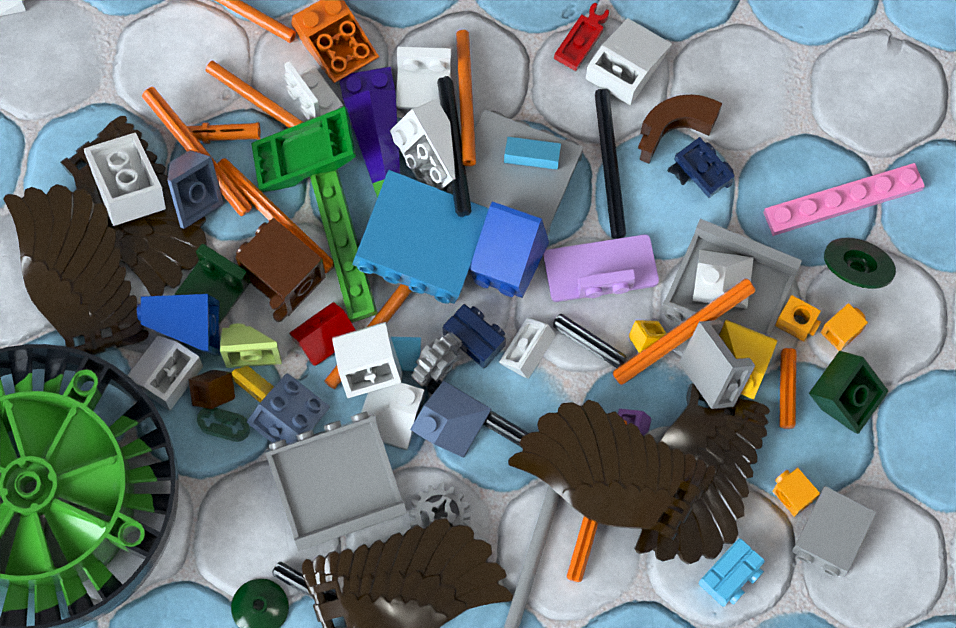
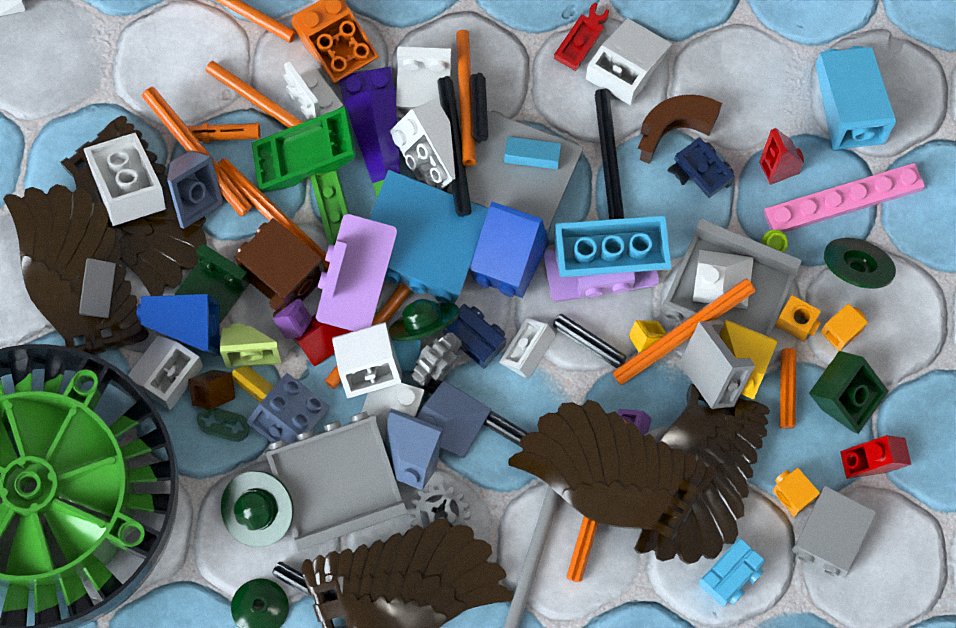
none -> light grey slope [79,258,116,318]
none -> hat [221,471,294,547]
none -> medium lavender slope [273,298,312,339]
none -> lavender bracket [316,214,397,331]
none -> sand blue slope [384,408,443,490]
none -> dark green hat [388,299,460,341]
none -> black axle [470,72,488,143]
none -> medium azure slope [554,215,671,278]
none -> red slope [759,128,804,185]
none -> lime plate [761,230,788,253]
none -> medium azure slope [815,46,896,150]
none -> red slope [840,435,912,479]

